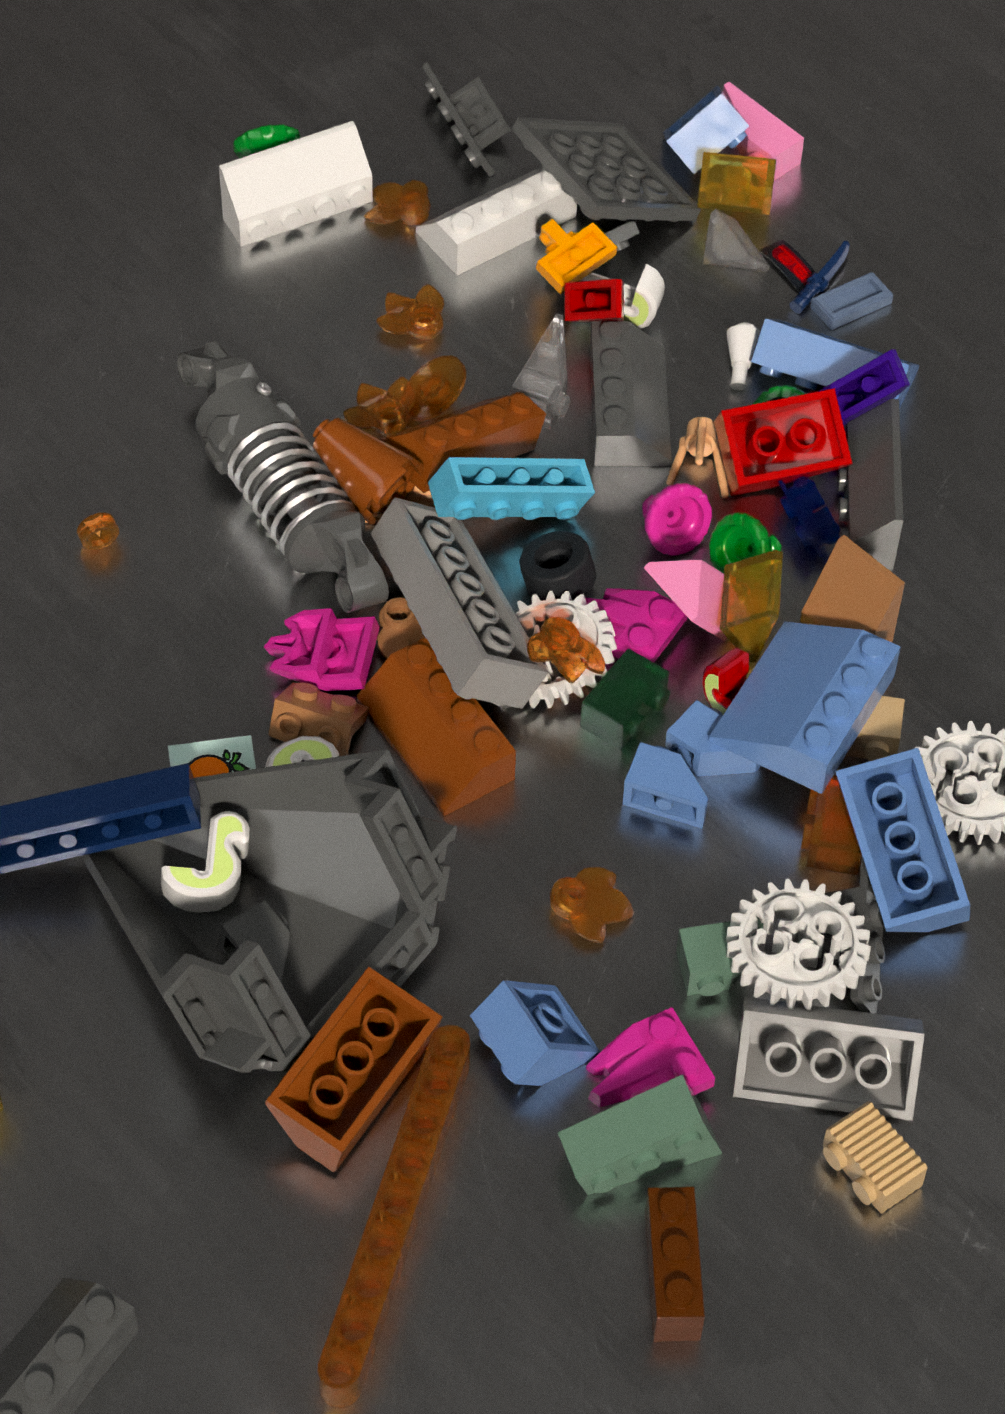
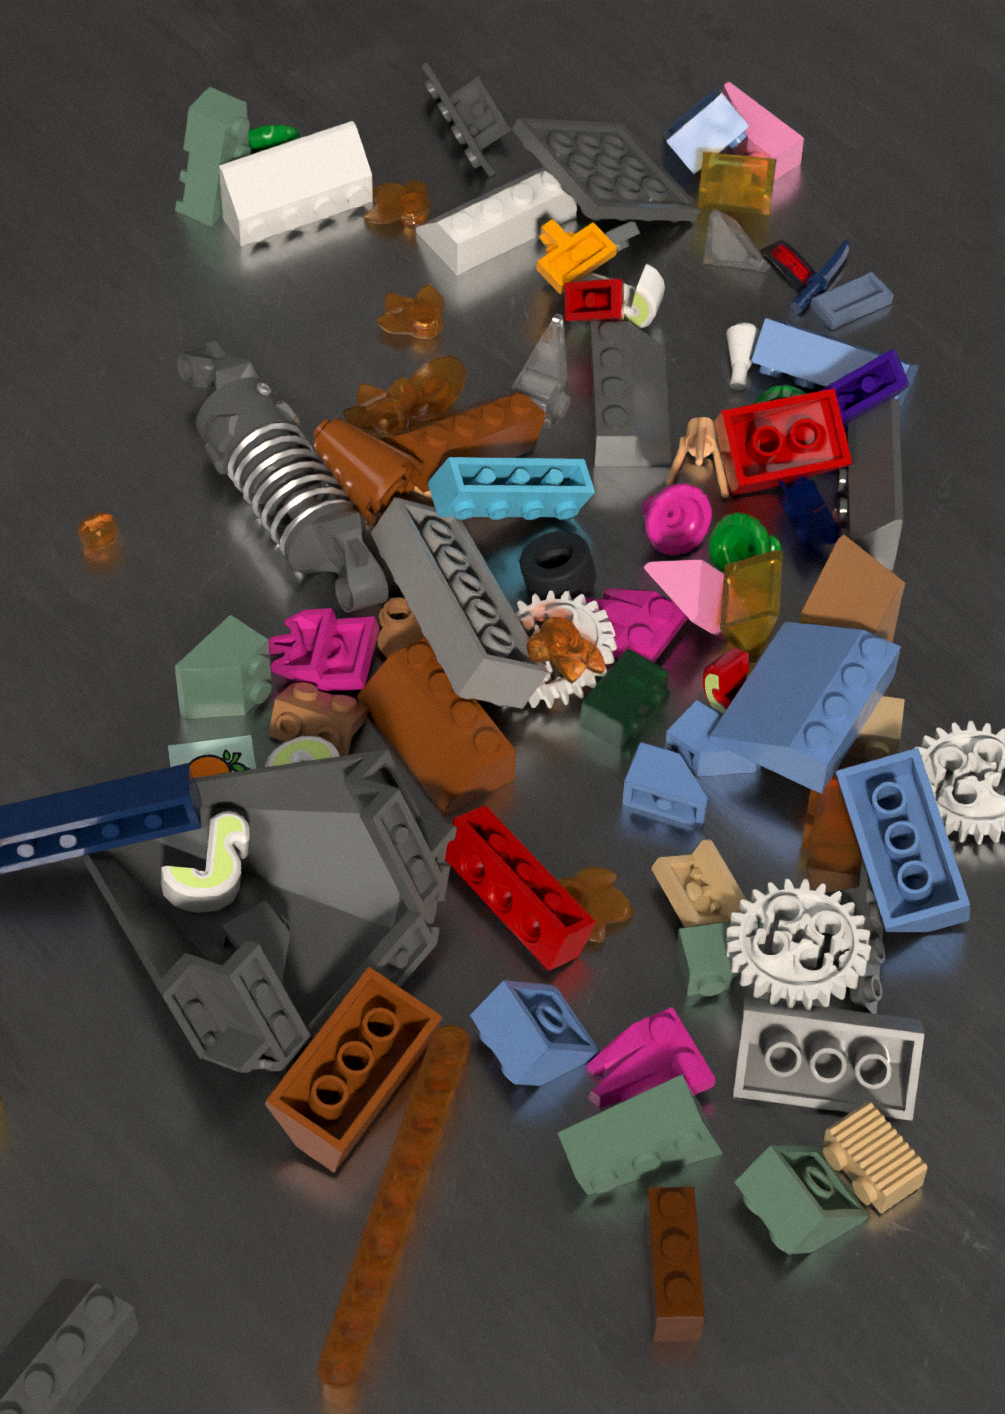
none -> sand green wedge [175,86,251,227]
none -> sand green slope [175,614,272,719]
none -> red brick [445,805,596,971]
none -> tan bracket [651,839,747,928]
none -> sand green slope [735,1145,870,1254]

